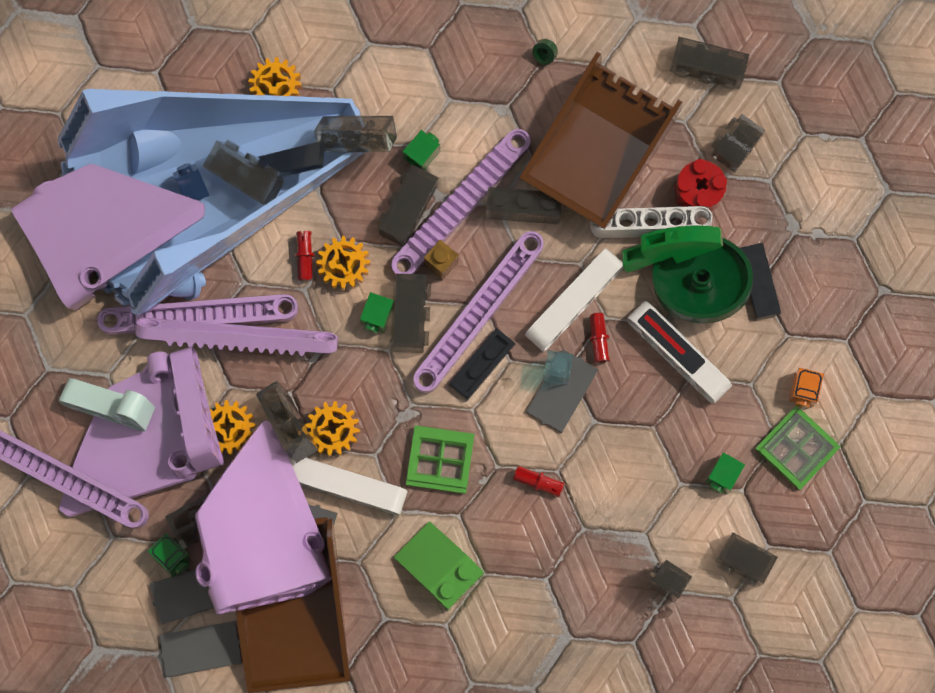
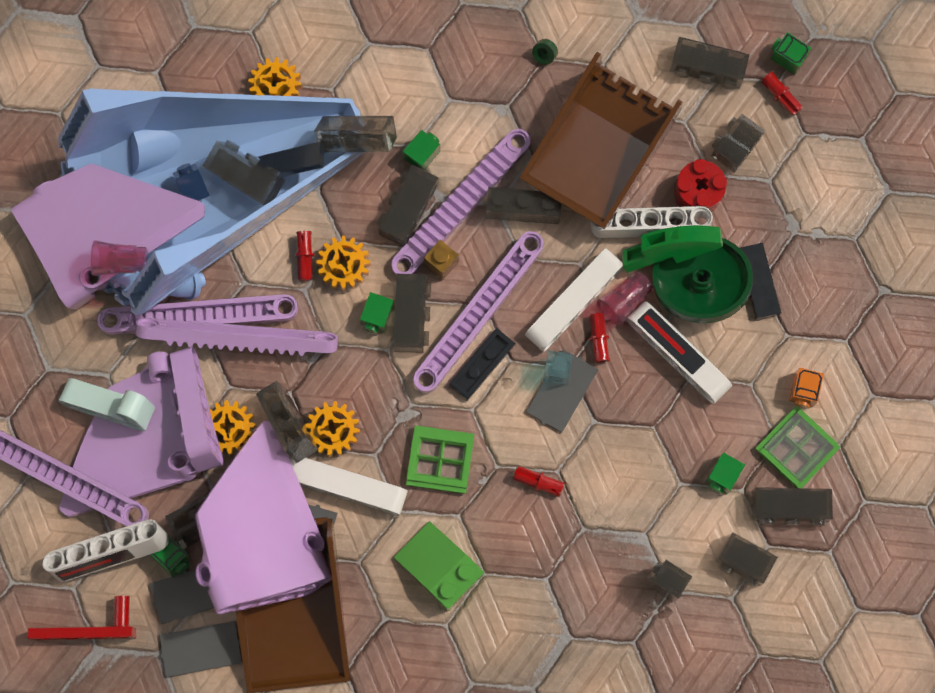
none -> red piece [28,596,136,640]
none -> white beam [42,519,169,582]
none -> clear pink plant [91,240,148,276]
none -> clear pink plant [597,272,653,326]
none -> clear smoke brick [752,487,833,527]
none -> red axle [761,72,802,116]
none -> green brick [770,32,811,75]

